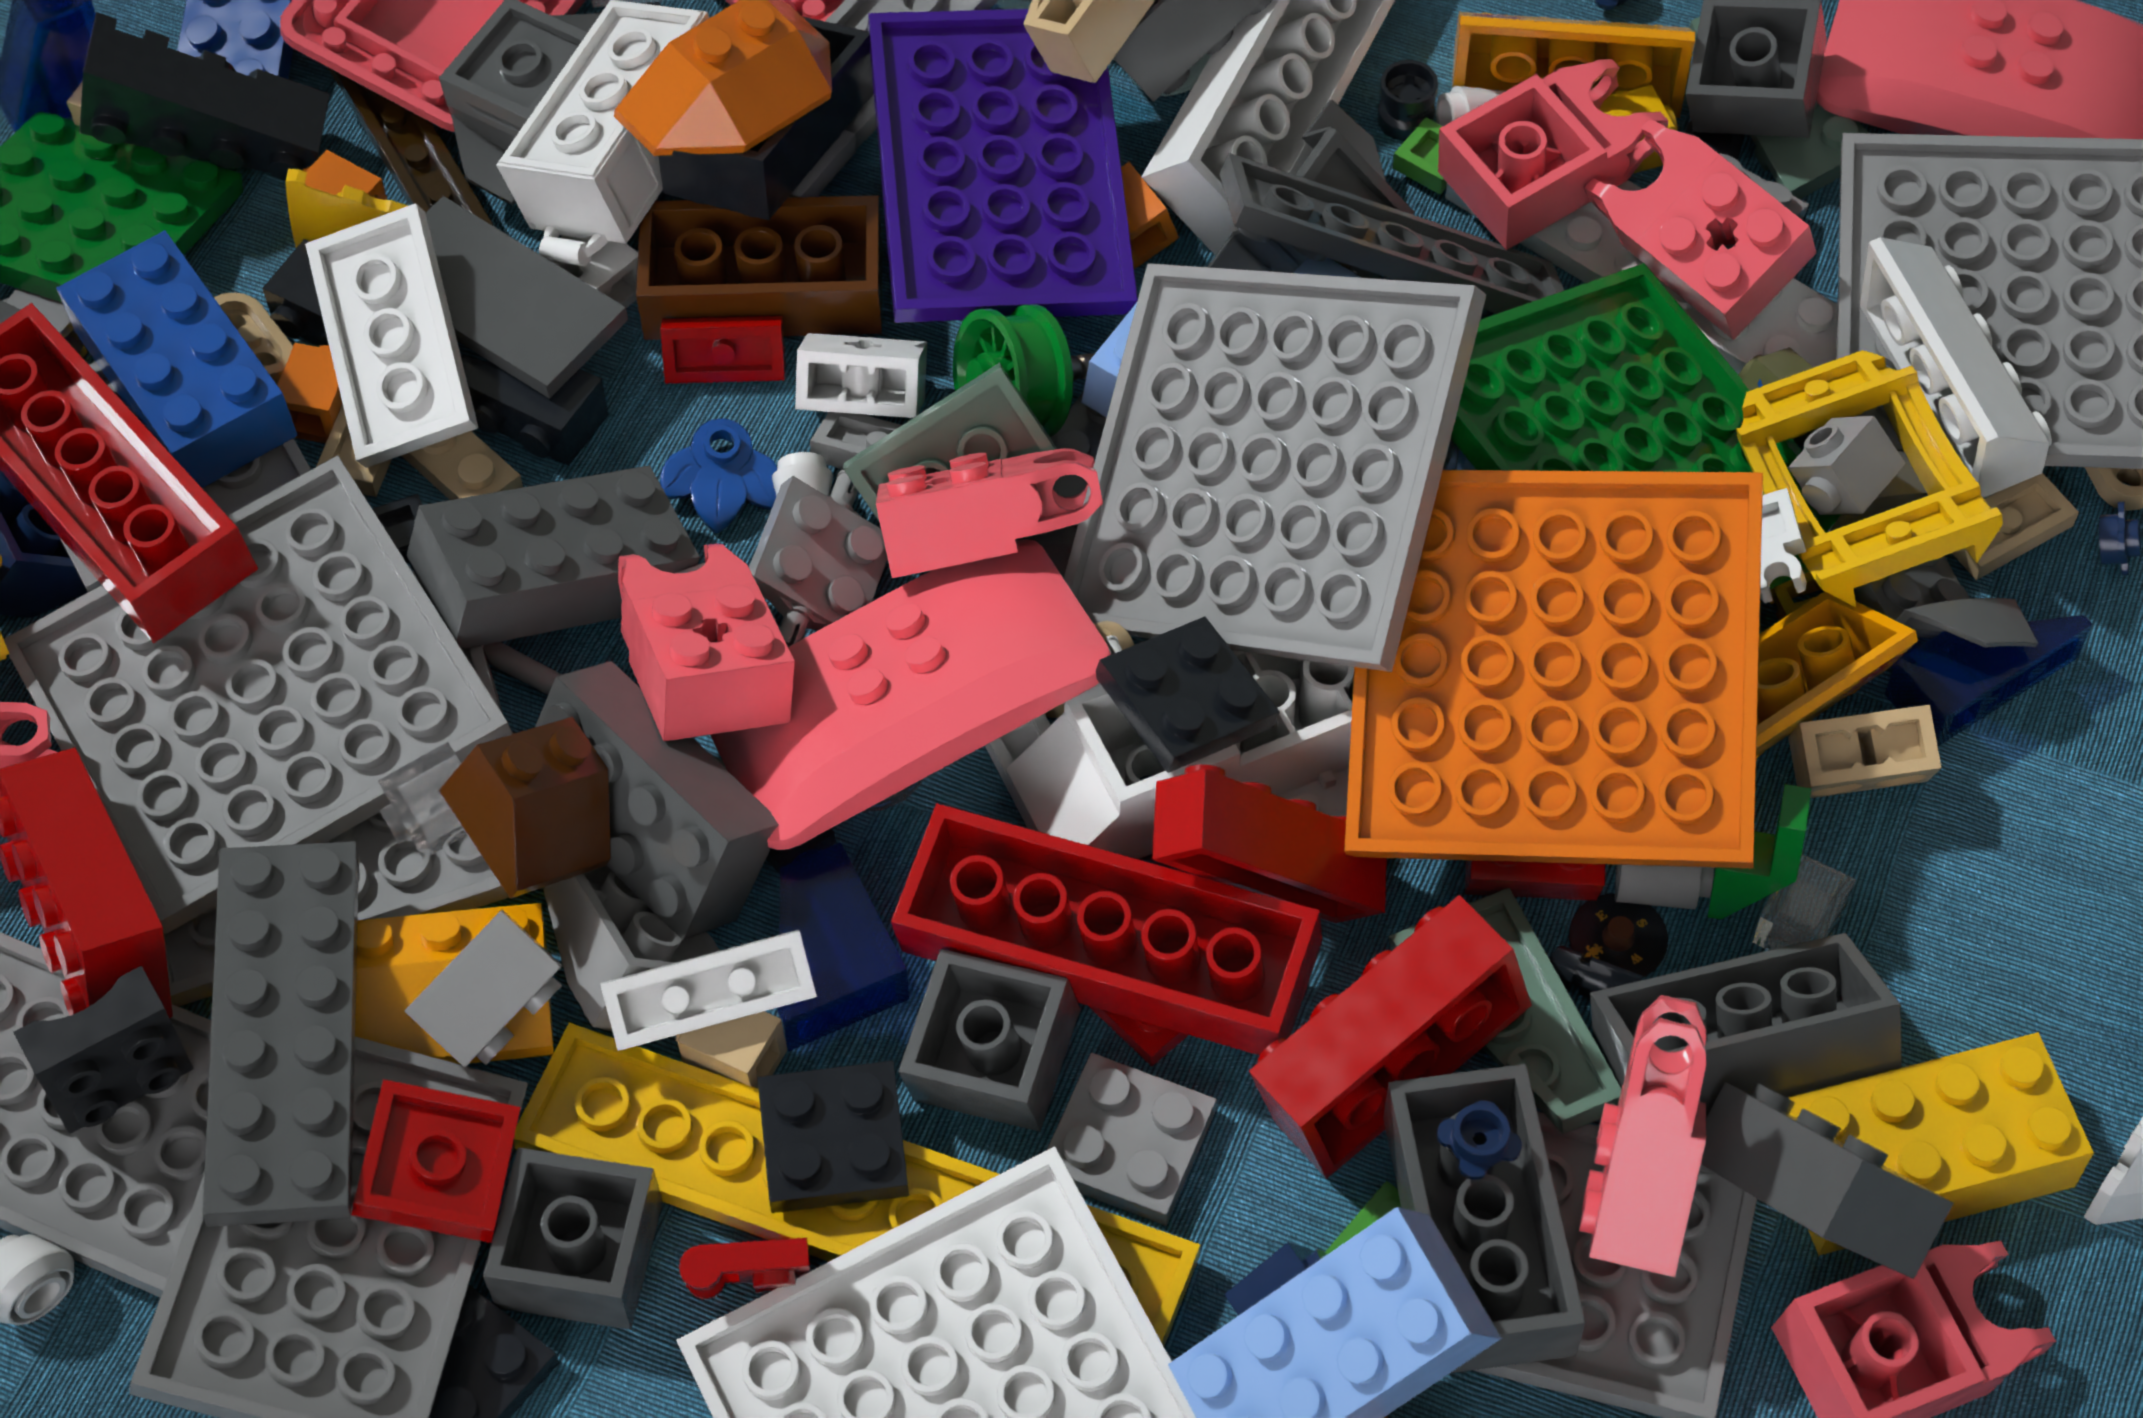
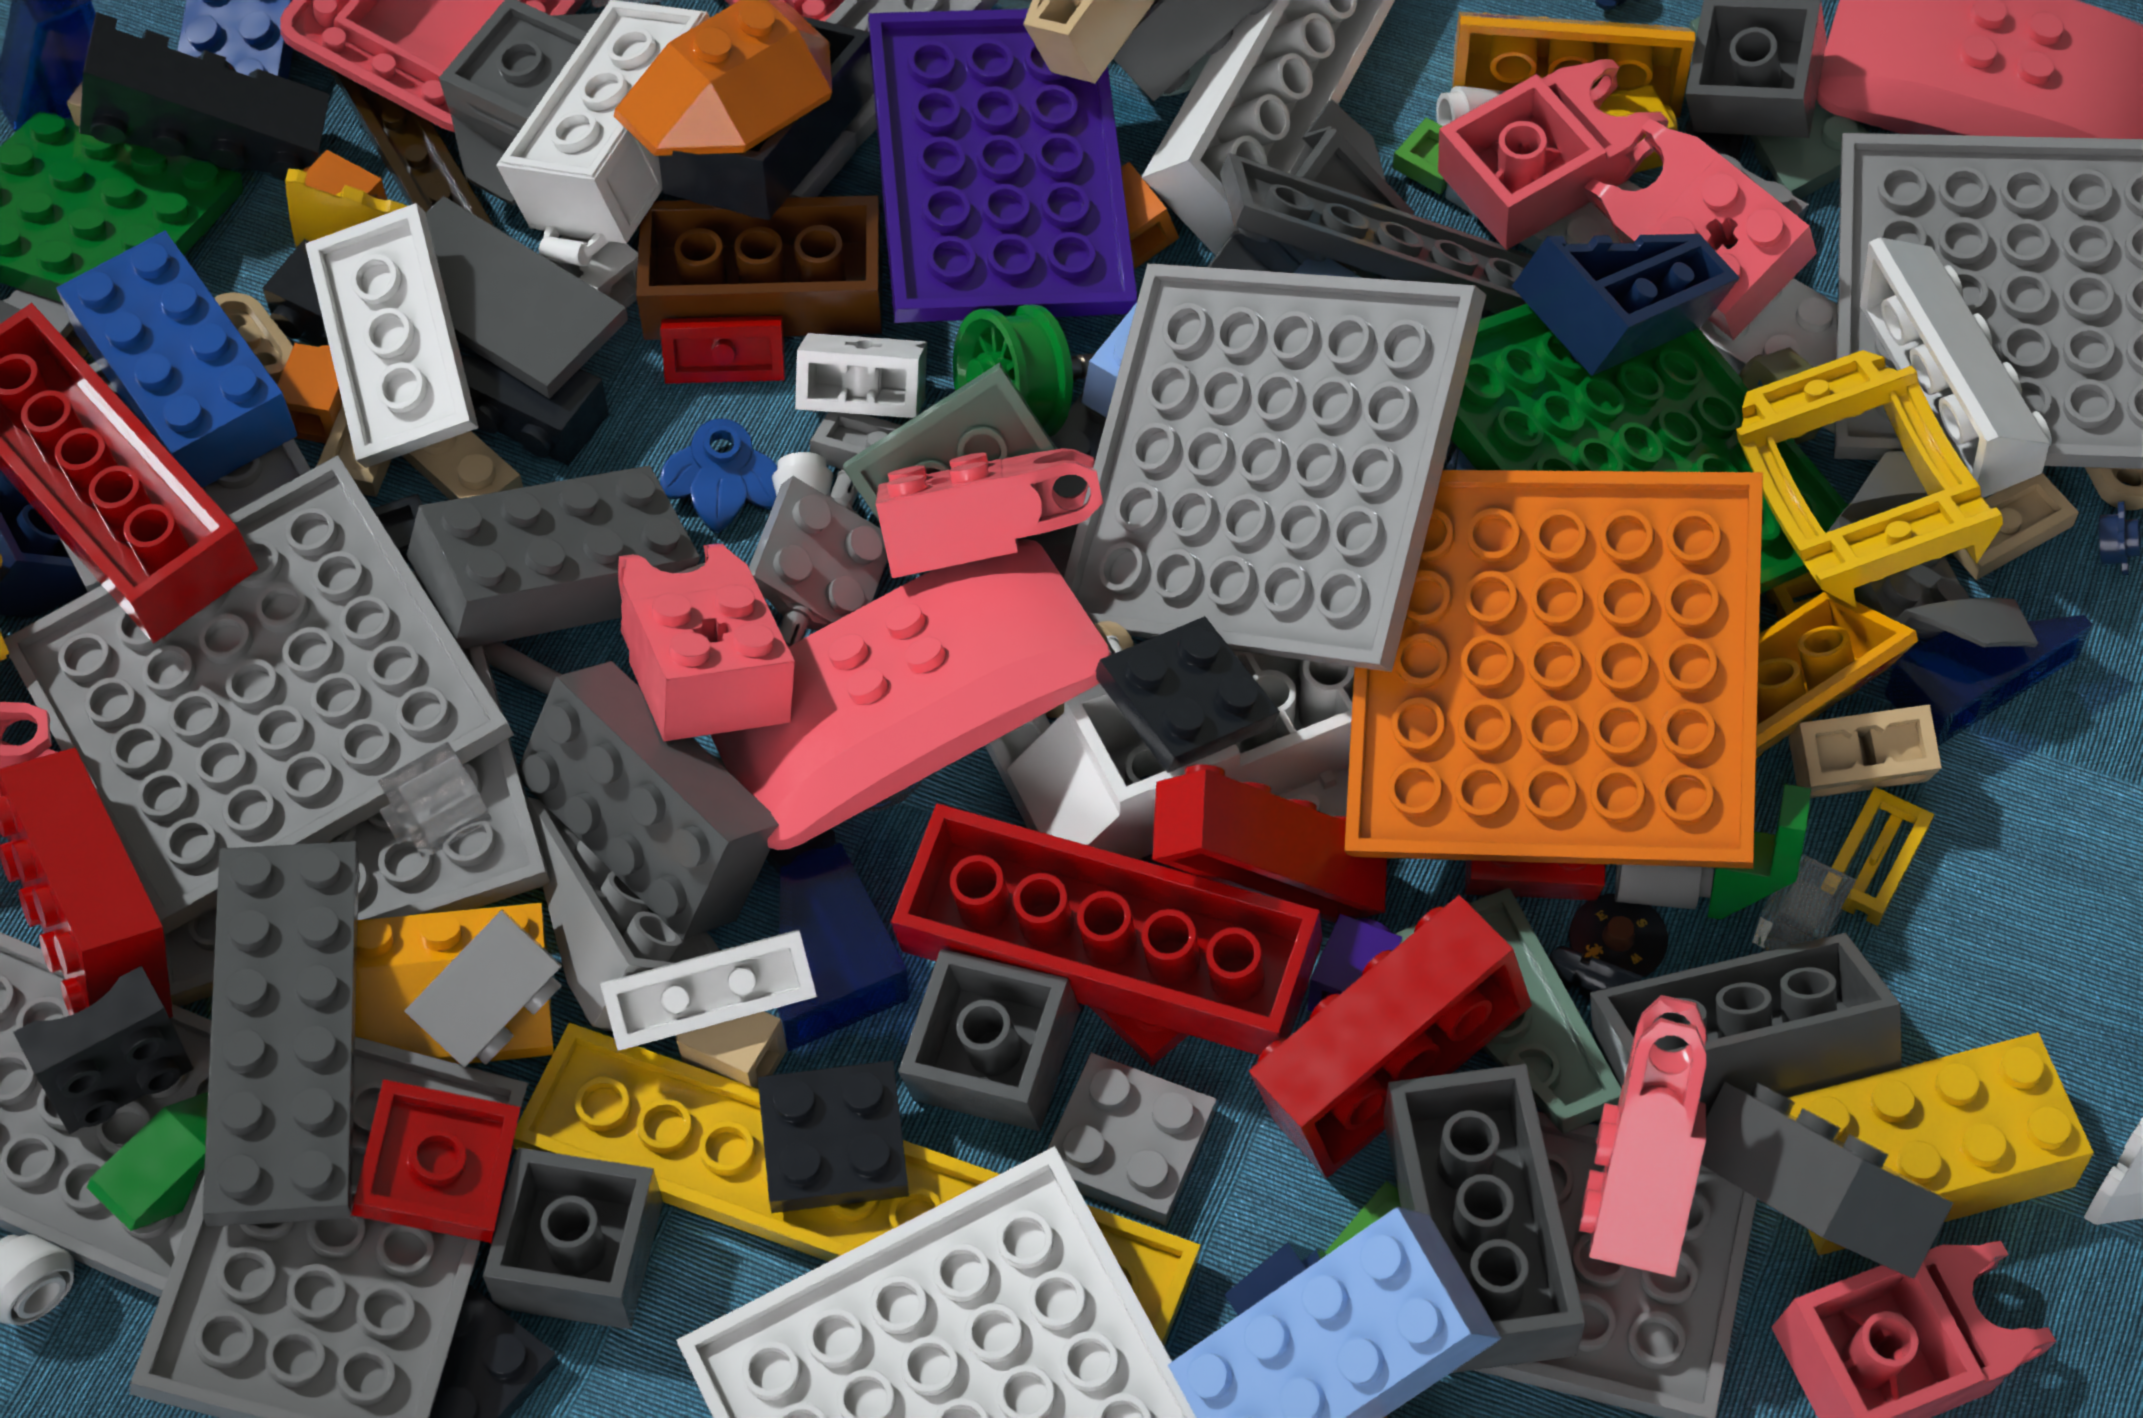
reddish brown slope [439,716,611,899] -> none
red plate [679,1237,810,1300] -> none
black wheel [1377,60,1438,142] -> none
dark blue plate [1437,1101,1522,1180] -> none
white plate [1760,488,1806,603] -> none
light grey brick [1788,416,1906,515] -> none
none -> green slope [86,1092,208,1231]
none -> dark purple brick [1307,914,1402,1011]
none -> dark blue wedge [1512,234,1740,376]
none -> yellow tile [1818,787,1935,926]

